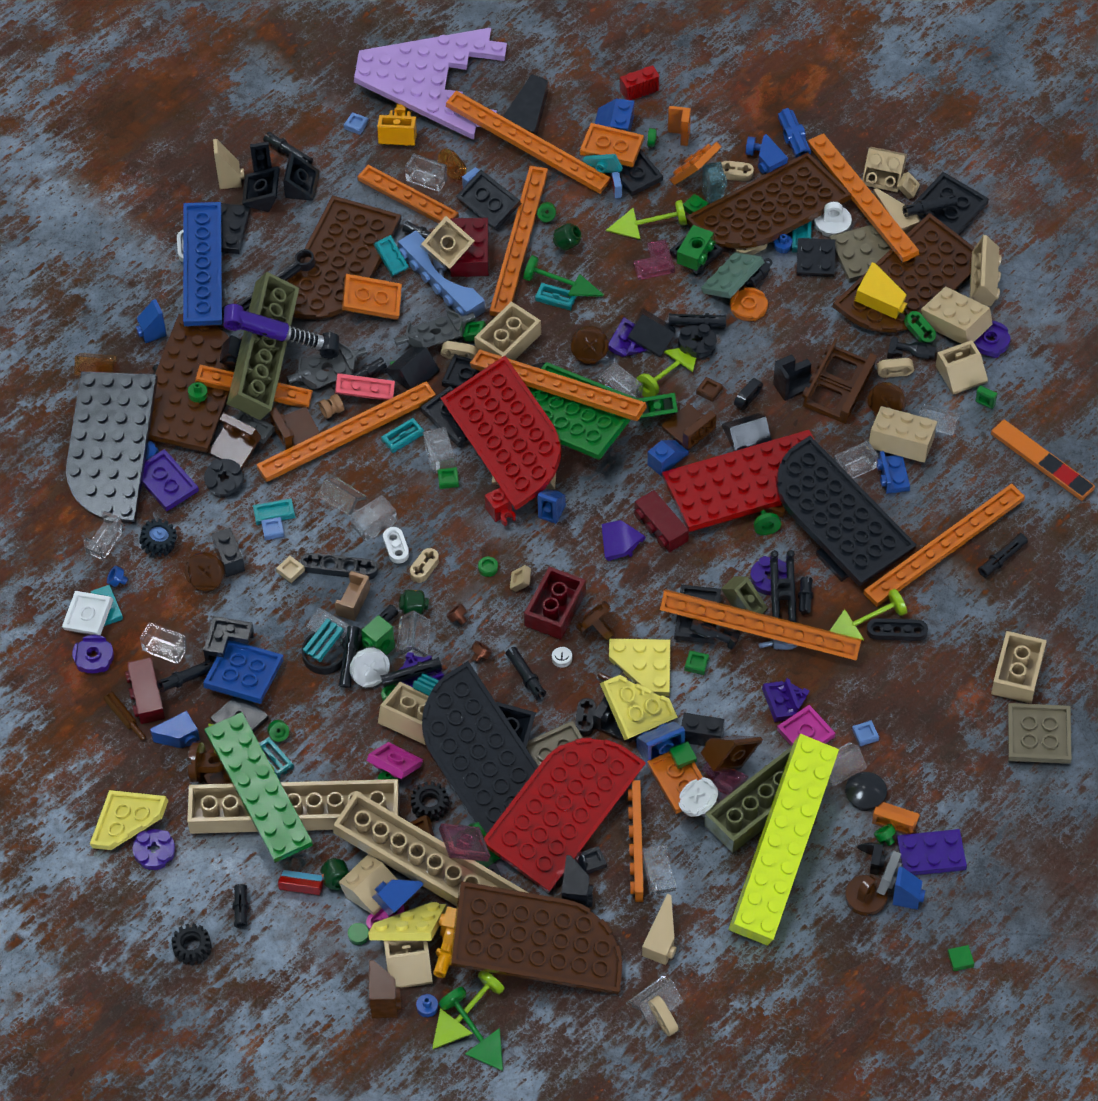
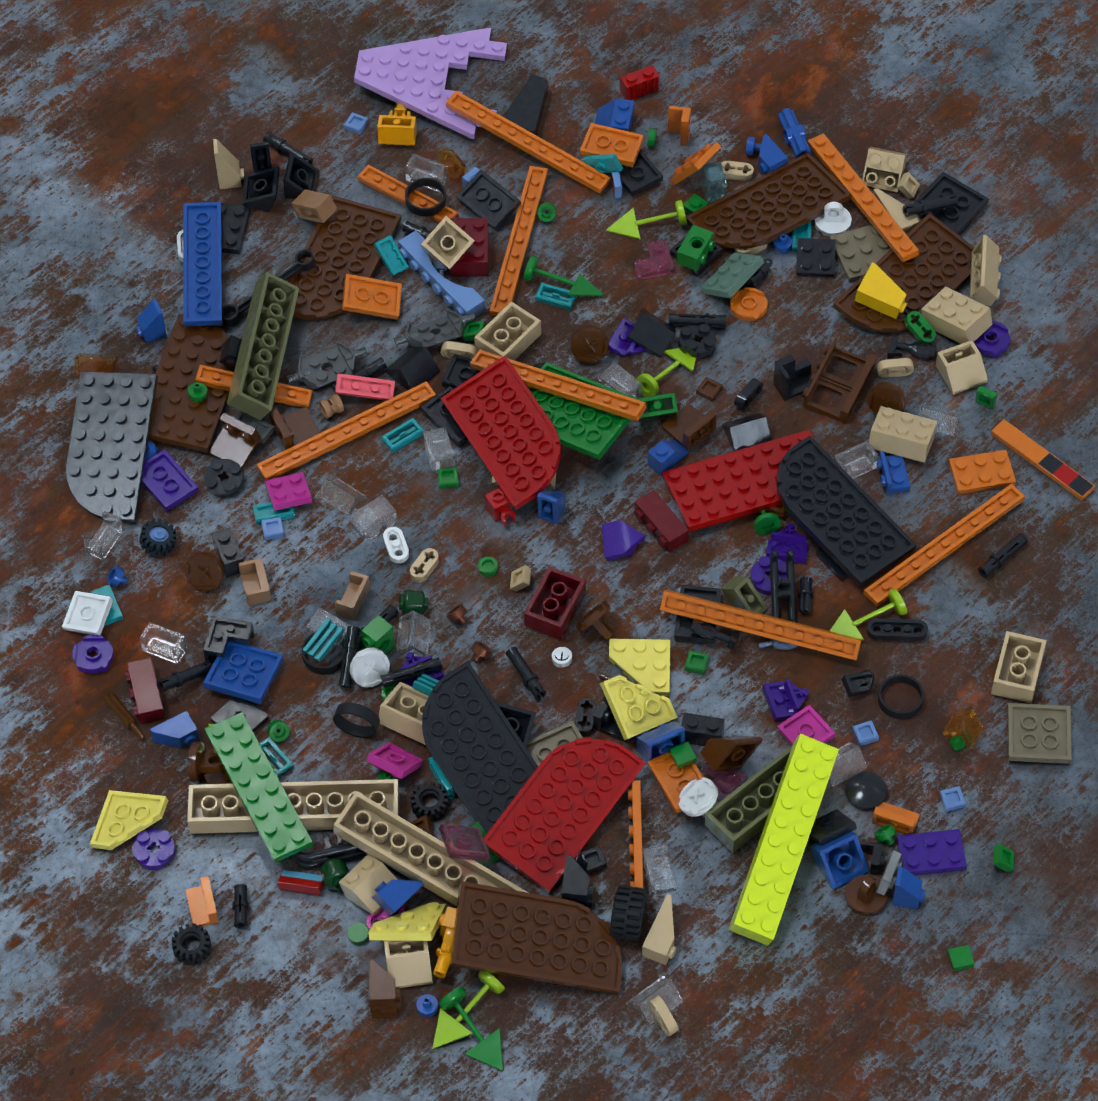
piece [224,304,339,359] -> none
tan plate [276,556,305,583] -> none
black beam [301,553,378,580] -> none
dark green head [553,223,581,251] -> none
none -> orange panel [186,876,219,927]
none -> medium nougat panel [238,558,271,606]
none -> dark pink plate [265,472,312,511]
none -> medium nougat panel [291,189,337,223]
none -> black piece [293,832,368,869]
none -> black tyre [333,702,380,738]
none -> black tyre [405,178,446,217]
none -> teal tile [428,757,455,800]
none -> black tyre [610,884,648,942]
none -> dark purple slope [766,523,808,564]
none -> black plate [809,809,857,846]
none -> blue slope [810,831,869,889]
none -> black plate [841,670,874,697]
none -> black tyre [878,674,924,719]
none -> medium blue tile [939,786,966,812]
none -> clear orange panel [943,706,983,747]
none -> orange plate [948,450,1016,495]
none -> green tile [949,731,970,751]
none -> green plate [993,844,1014,873]

